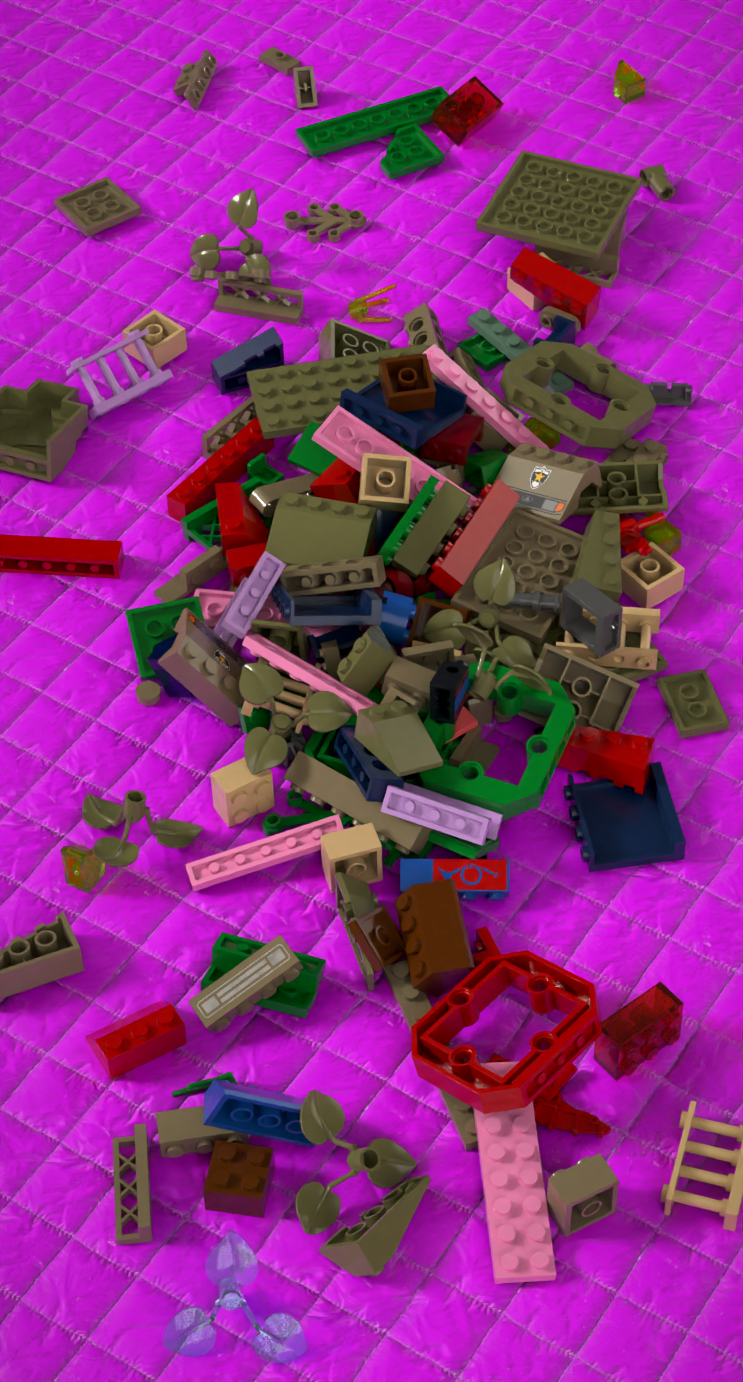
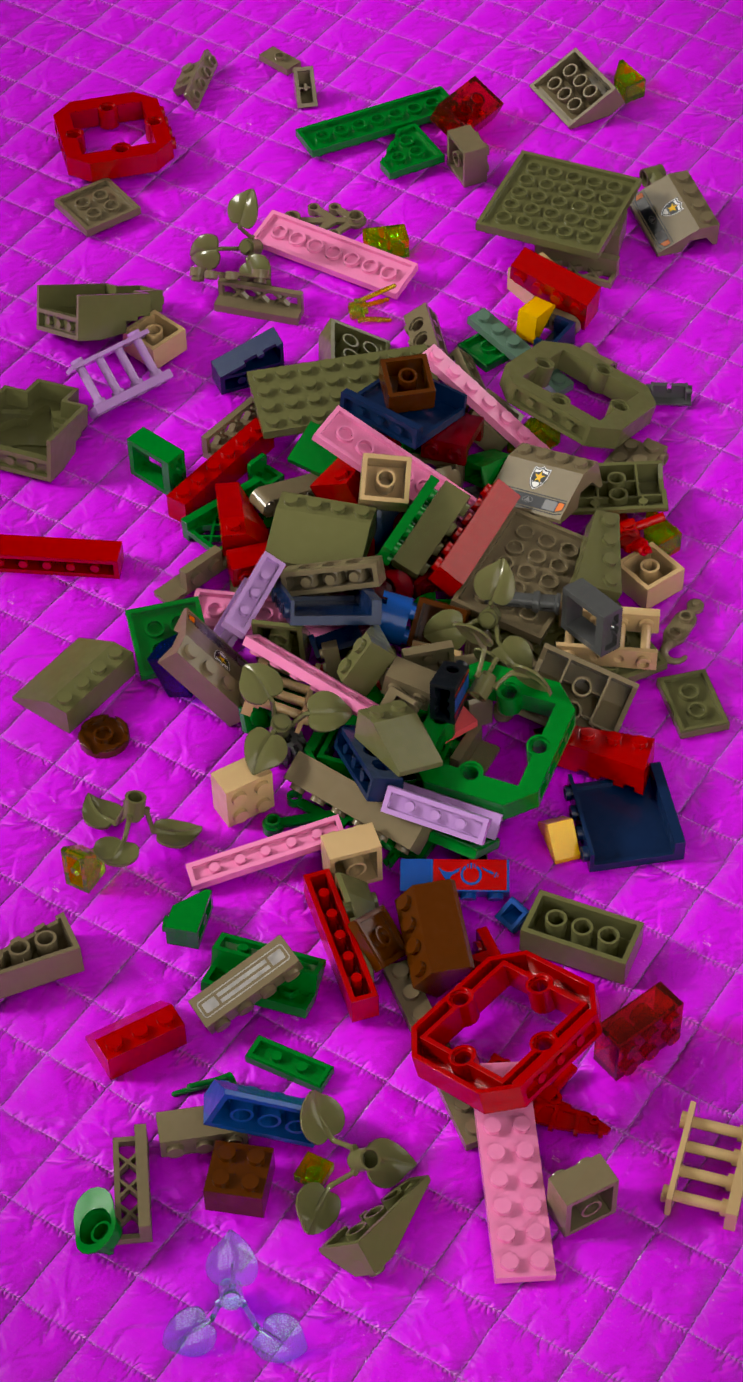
dark tan tile [136,681,162,706] -> none
none -> olive slope [12,638,136,734]
none -> olive panel [37,283,164,341]
none -> red panel [53,92,177,182]
none -> green piece [74,1187,122,1255]
none -> reddish brown tile [78,715,130,758]
none -> green window [127,427,187,495]
none -> green slope [162,889,213,949]
none -> green tile [245,1035,334,1093]
none -> bright pink plate [253,209,419,300]
none -> clear neon green plate [294,1151,334,1186]
none -> red brick [303,868,379,1023]
none -> clear neon green slope [362,224,409,257]
none -> brick [447,124,489,188]
none -> blue slope [494,896,530,934]
none -> yellow slope [516,296,556,344]
none -> brick [519,889,644,984]
none -> slope [529,47,625,130]
none -> yellow slope [538,816,581,865]
none -> dark tan piece [629,170,720,257]
none -> dark tan piece [659,599,704,665]

